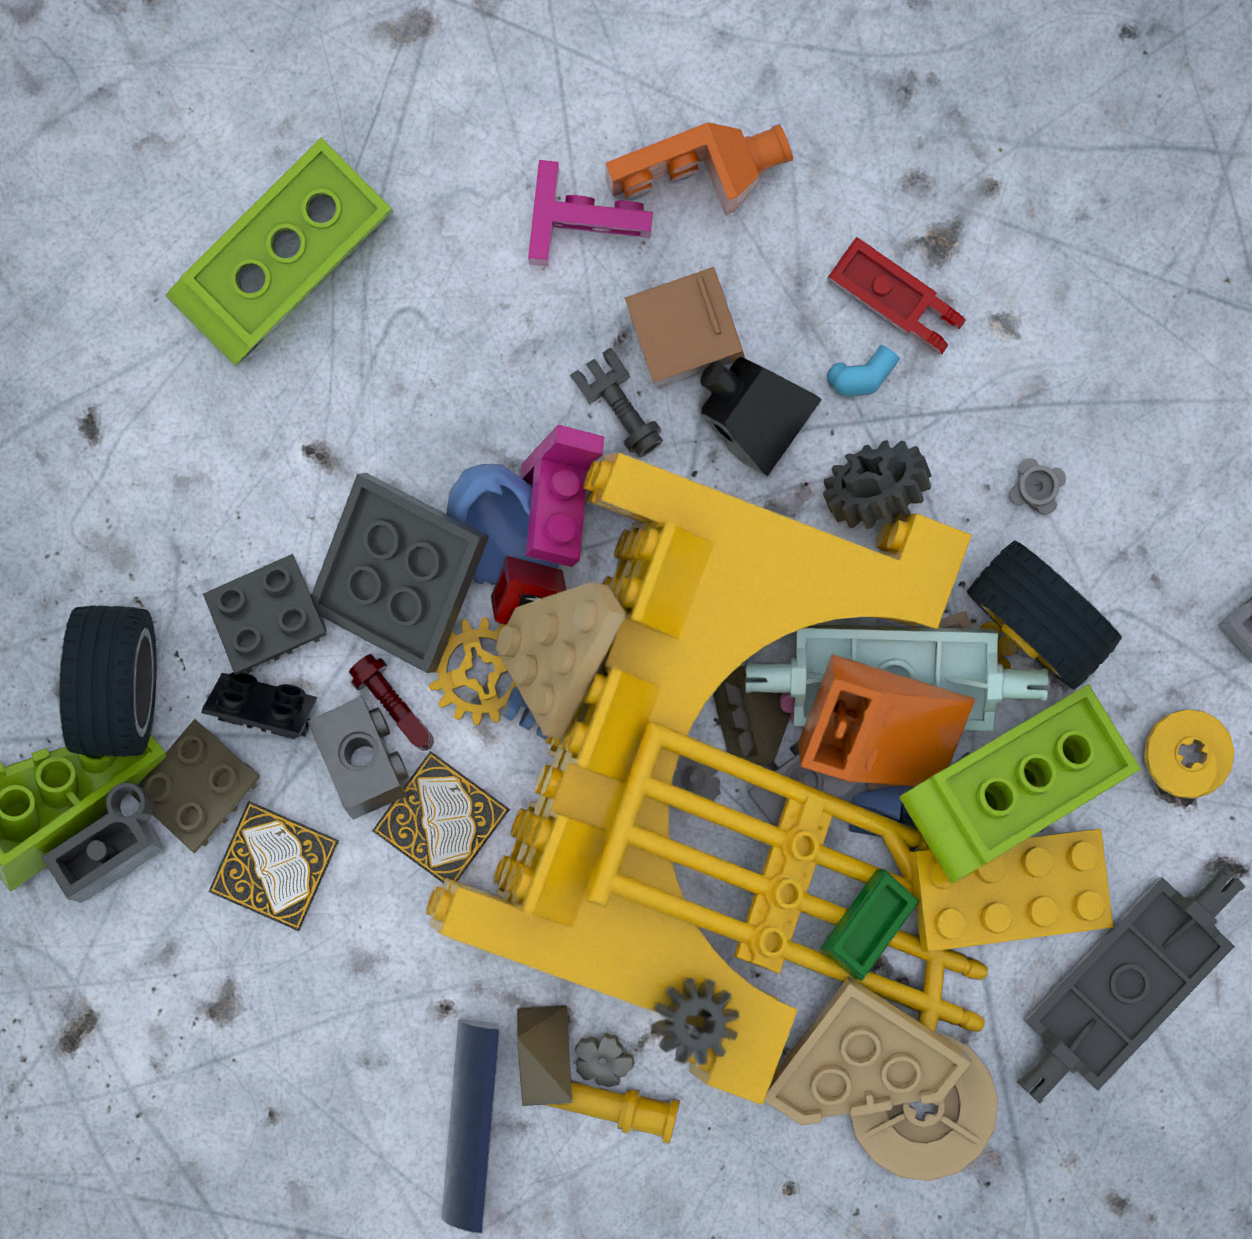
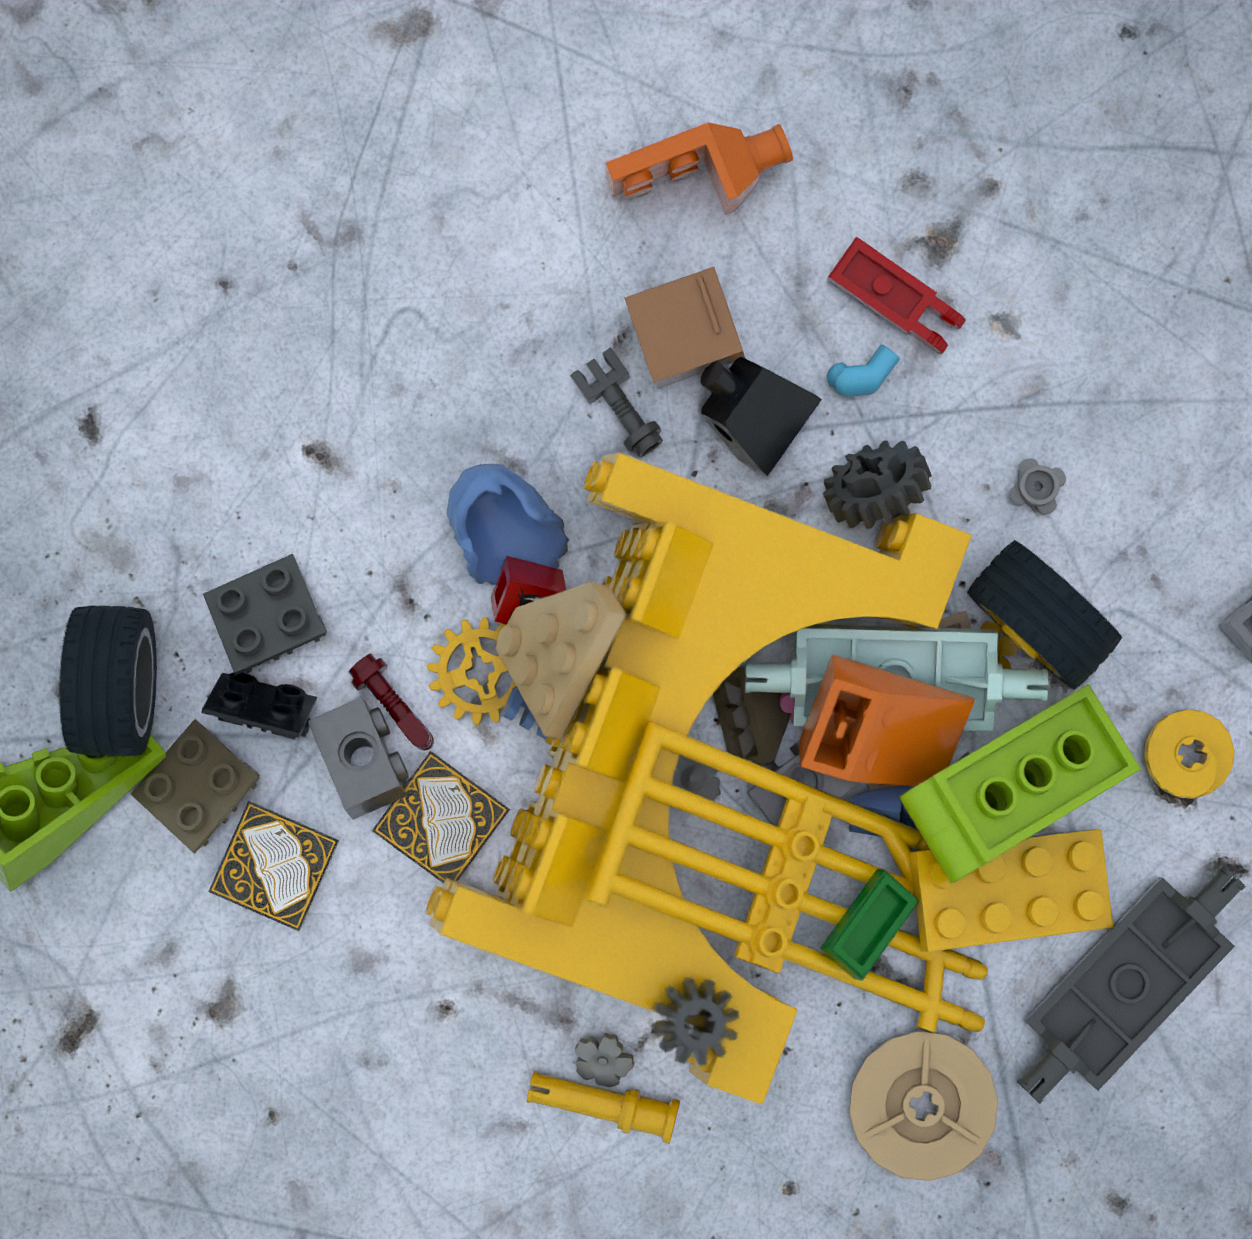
dark grey hinge [42,783,164,903] -> none
lime hinge [165,137,394,367] -> none
dark grey plate [311,473,489,673] -> none
dark blue slope [441,1020,499,1233] -> none
dark tan slope [517,1006,572,1106] -> none
dark pink bracket [521,425,604,567] -> none
dark pink bracket [528,160,653,267] -> none
tan plate [764,976,972,1126] -> none

